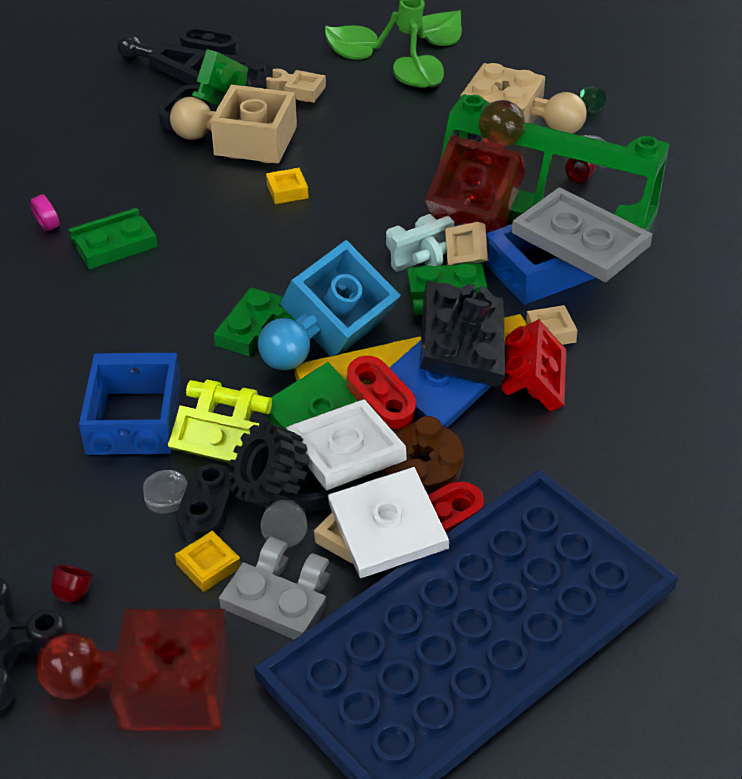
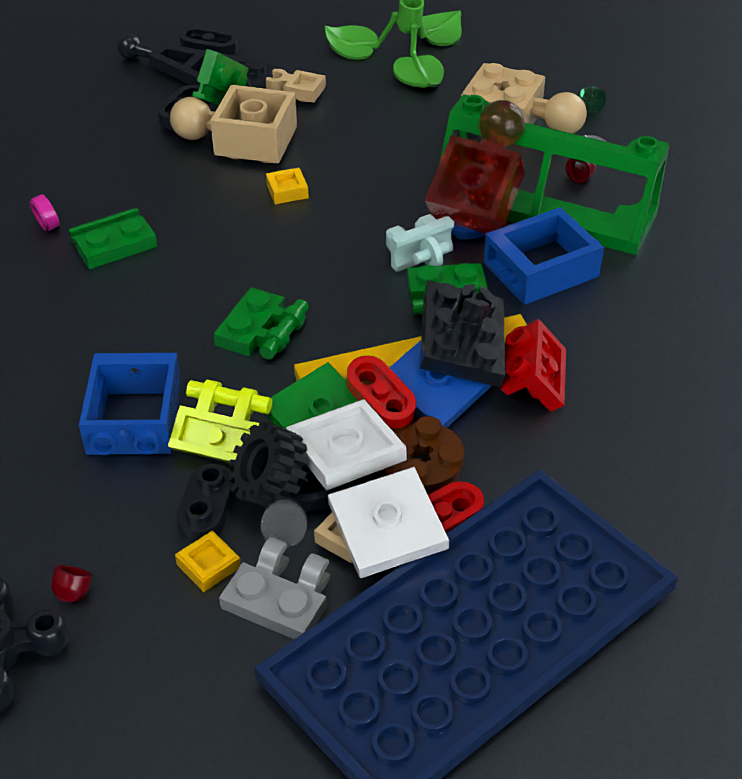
clear red brick [36,609,230,730] -> none
clear tile [143,470,187,514] -> none
dark azure brick [258,240,401,370] -> none
tan plate [445,222,488,265] -> none
light grey plate [512,187,653,283] -> none
tan plate [526,305,578,345] -> none

